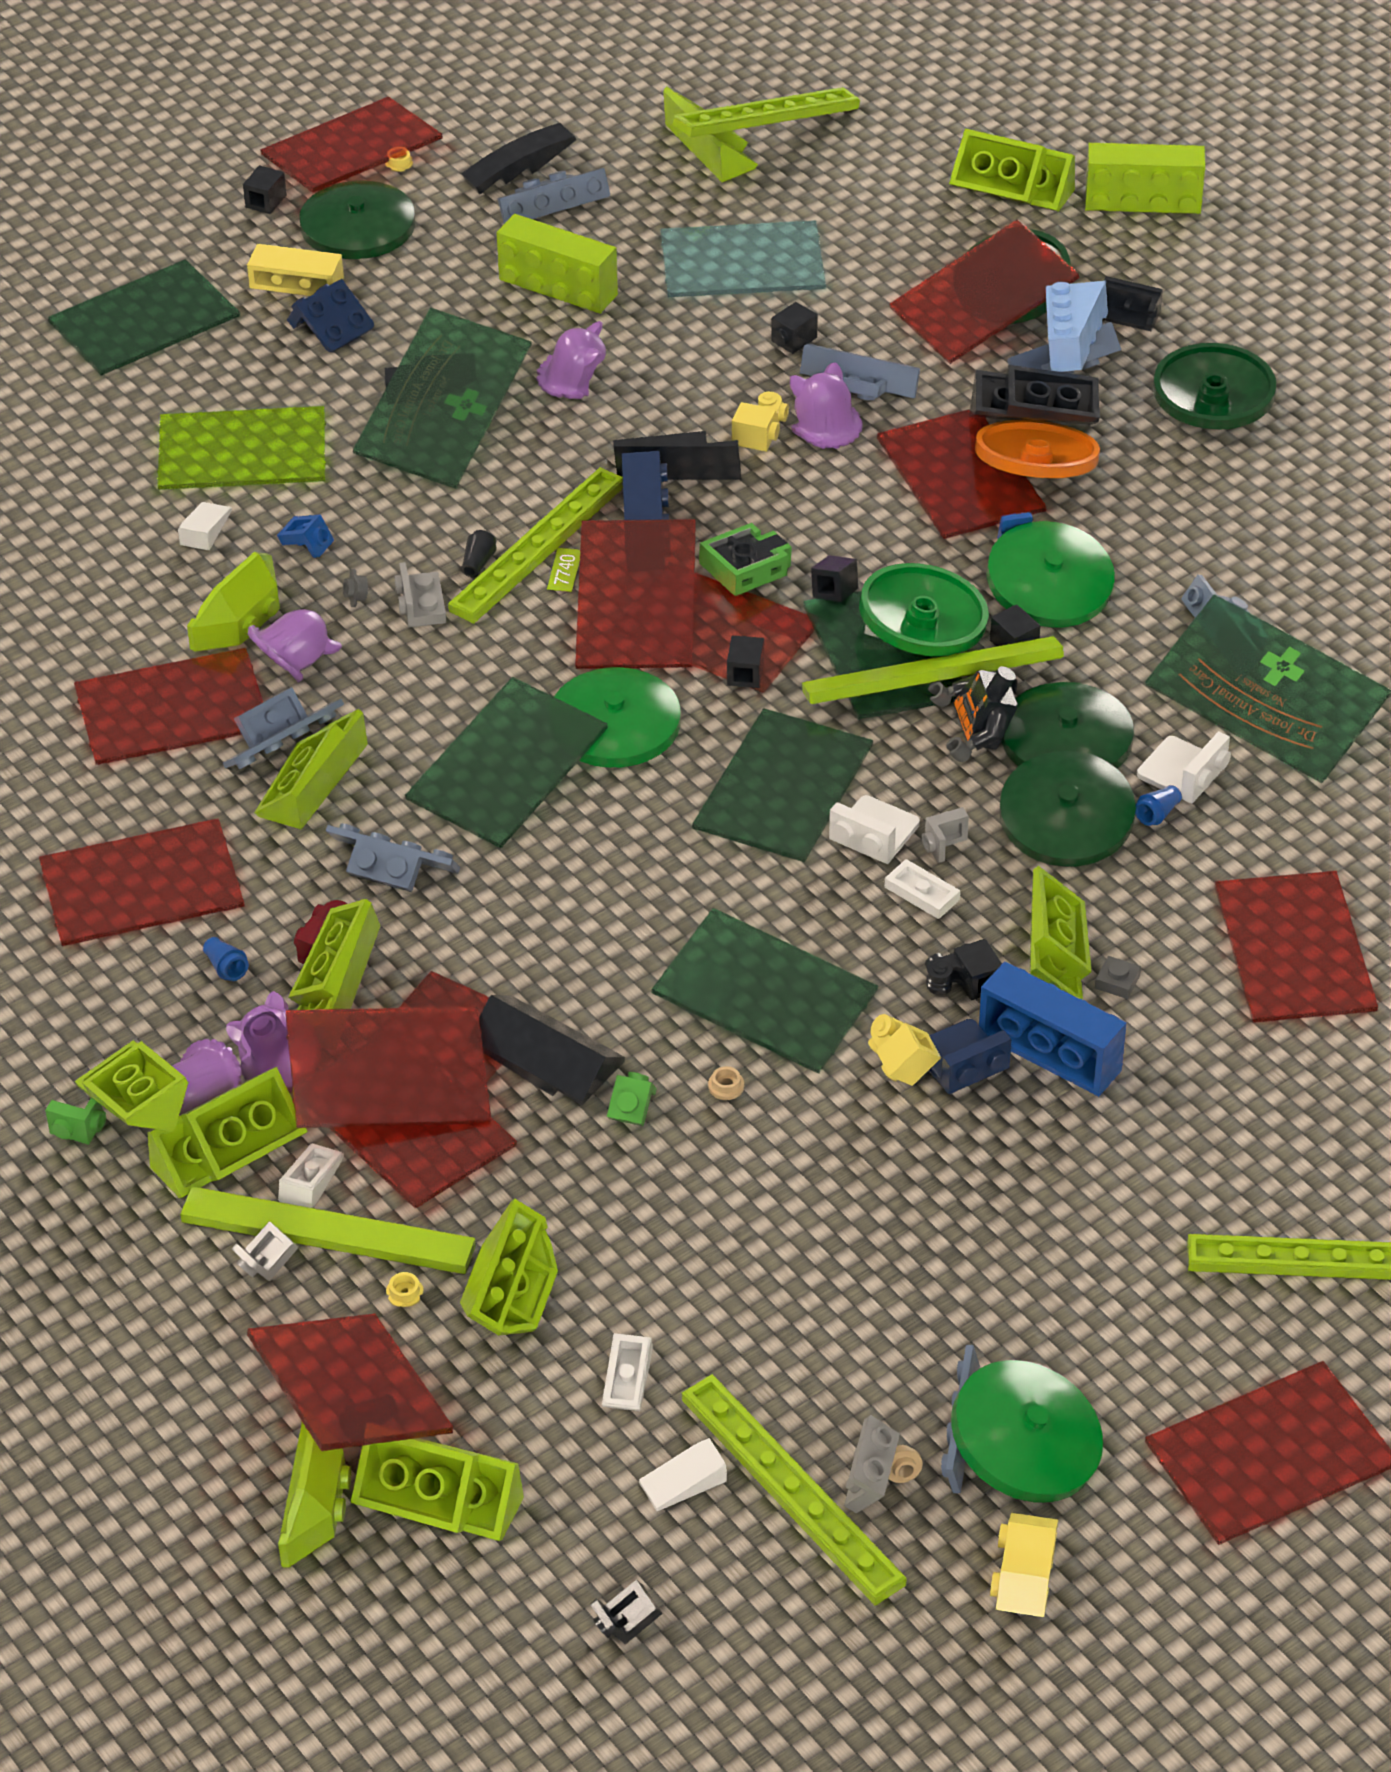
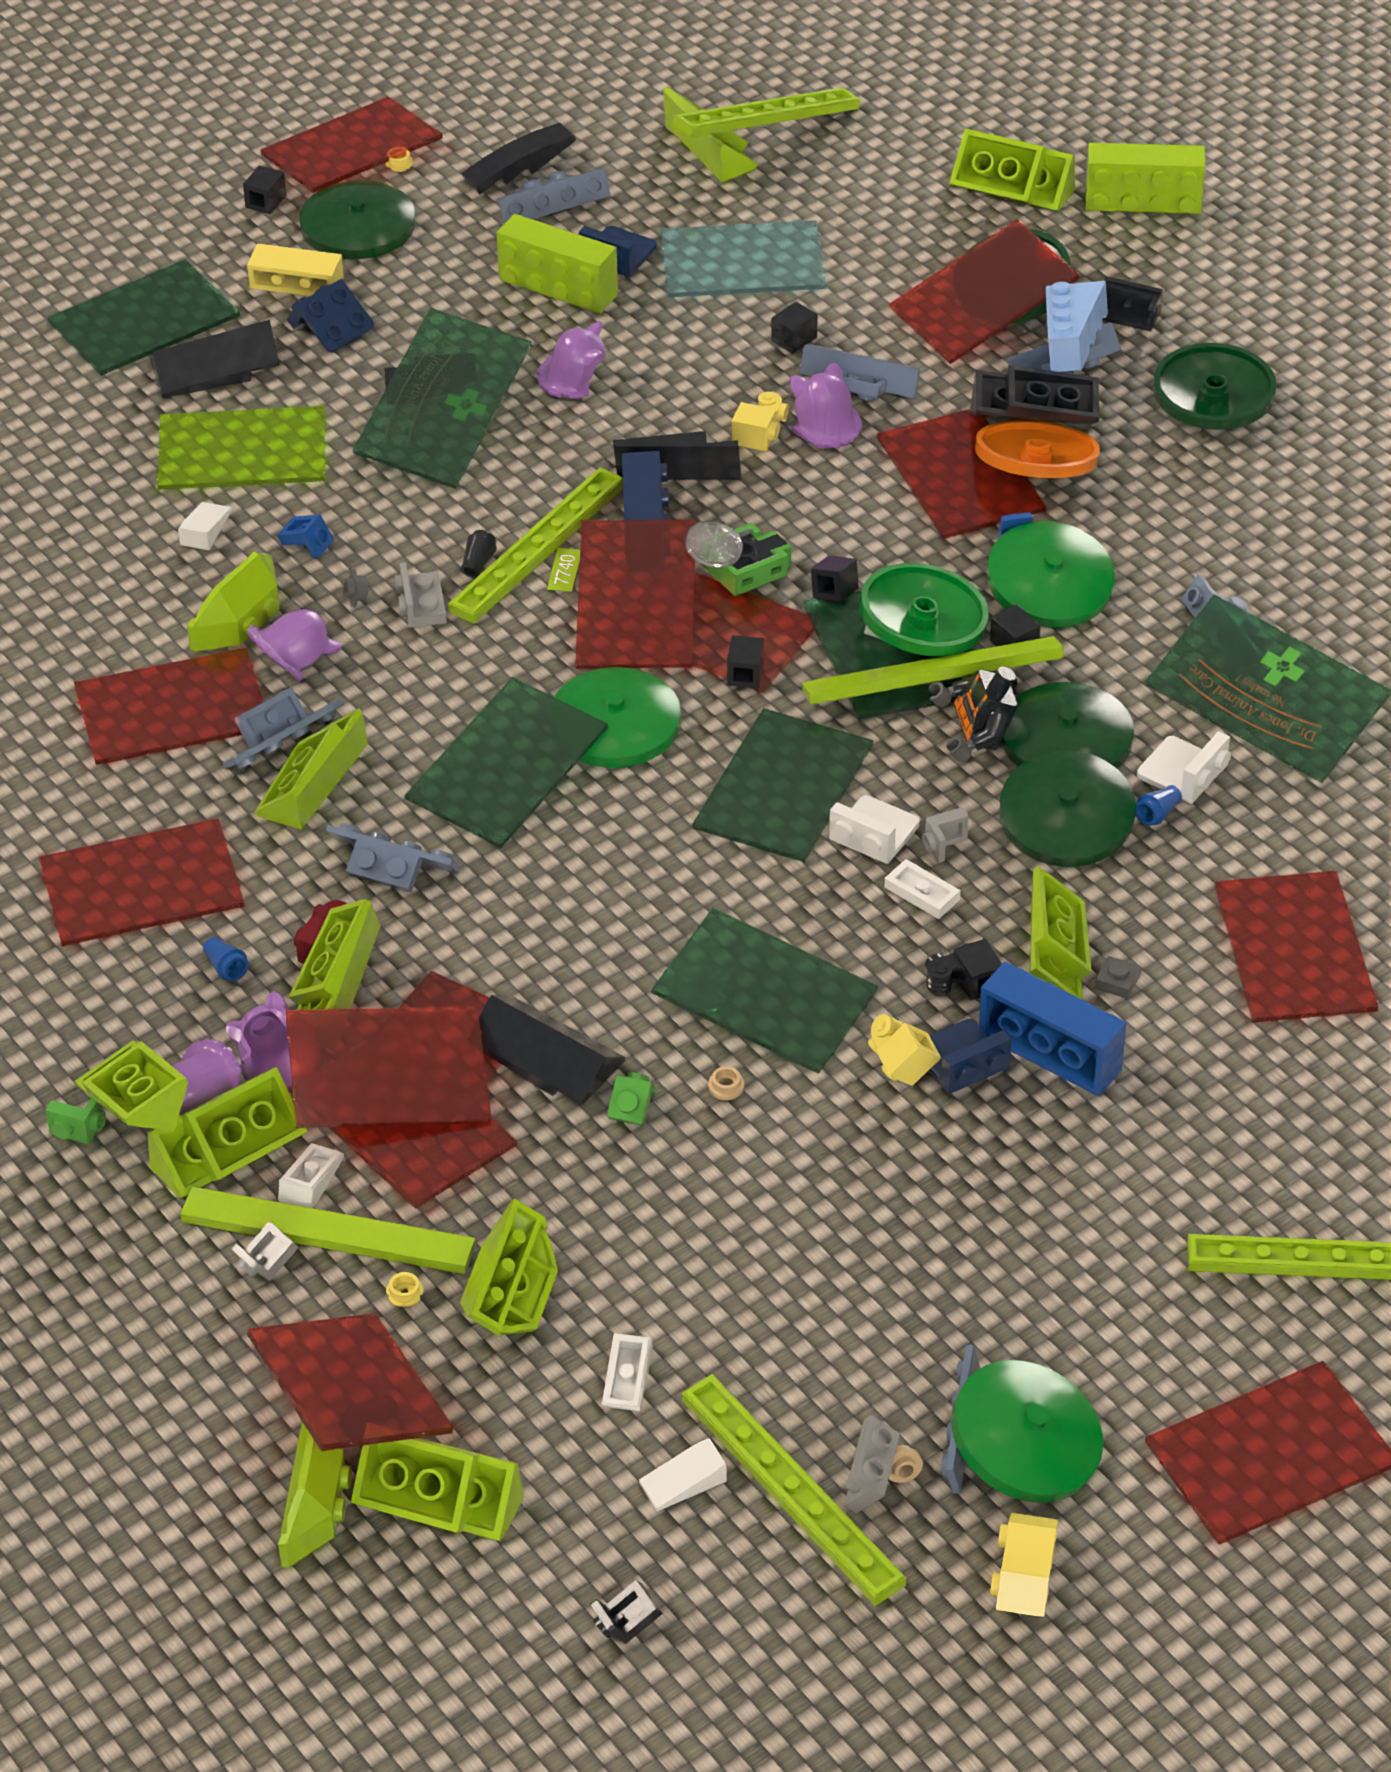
none -> black slope [150,319,279,398]
none -> dark blue bracket [578,226,657,277]
none -> clear wheel [685,521,743,568]

